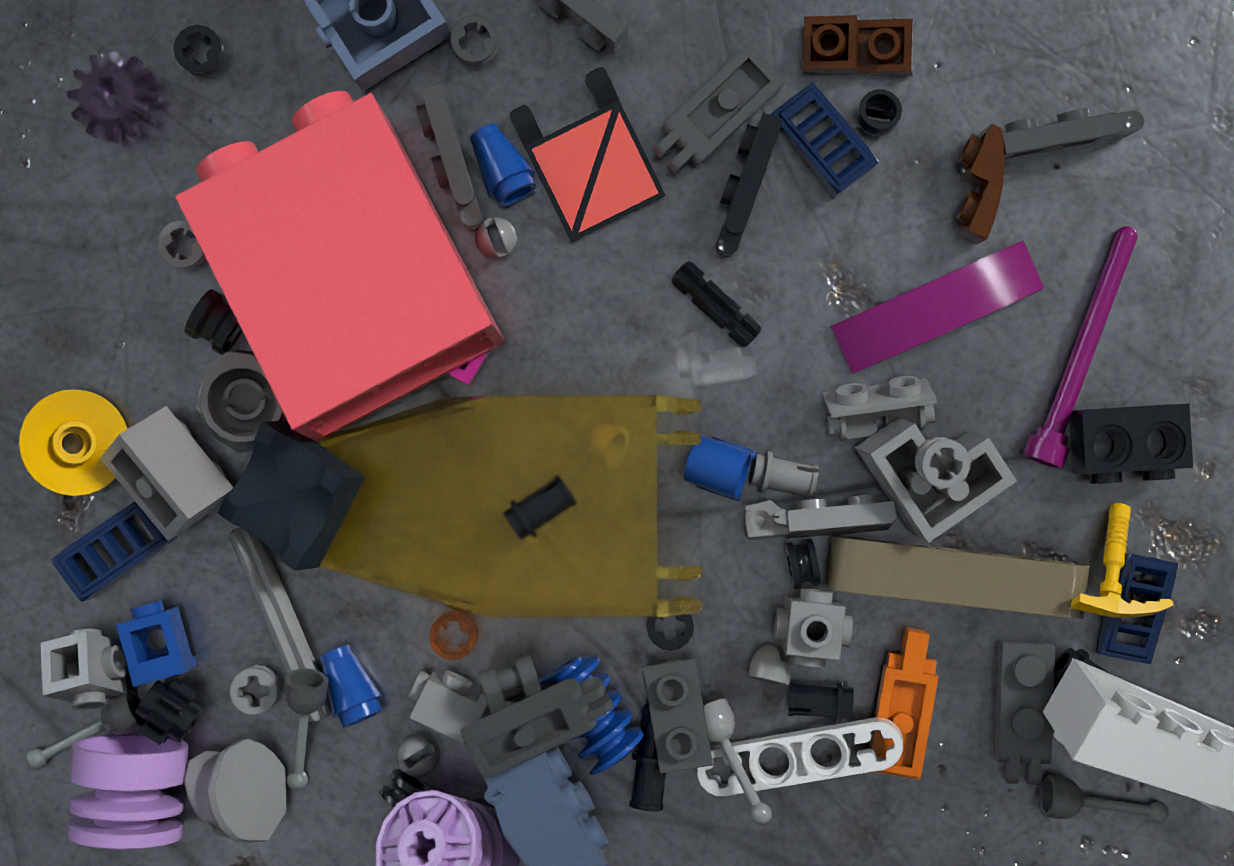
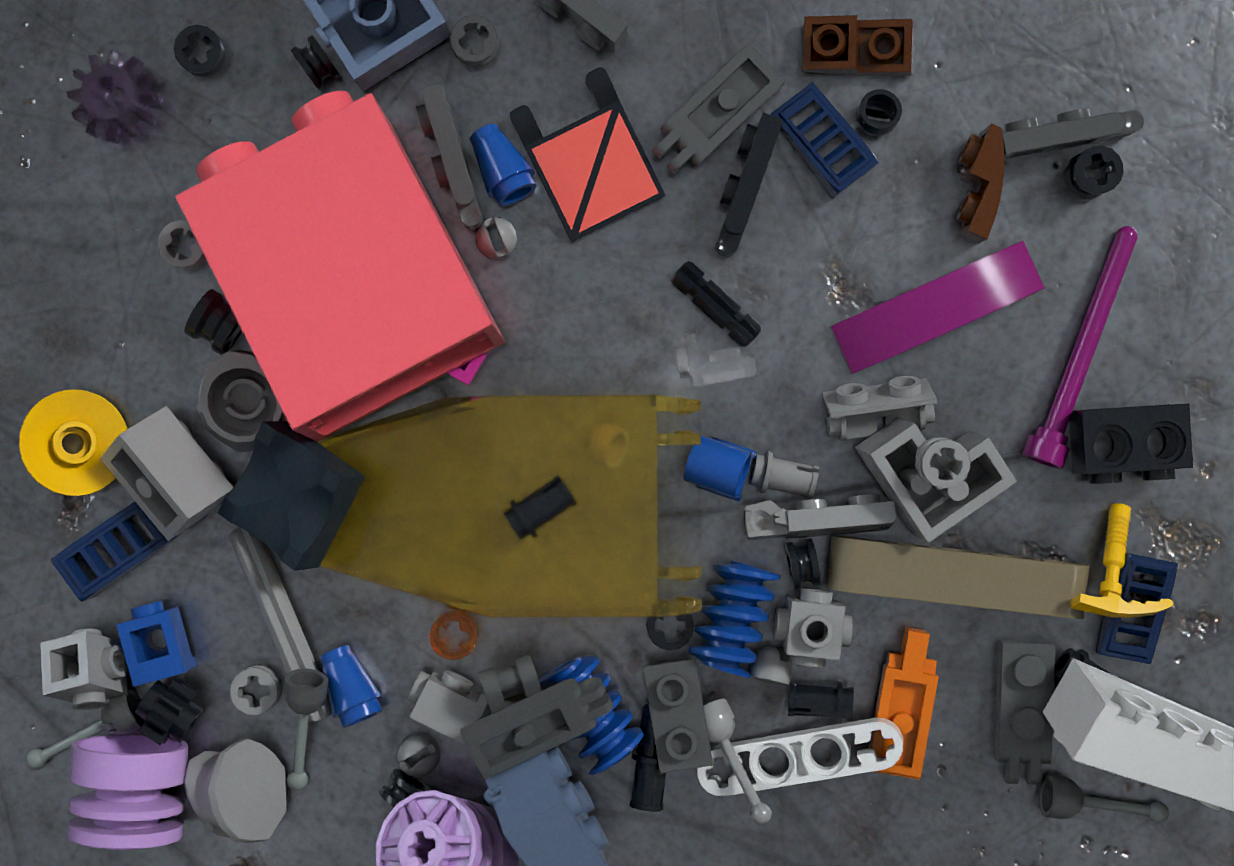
none -> black bush [290,35,340,90]
none -> blue piece [688,560,781,678]
none -> black bush [1062,146,1123,200]

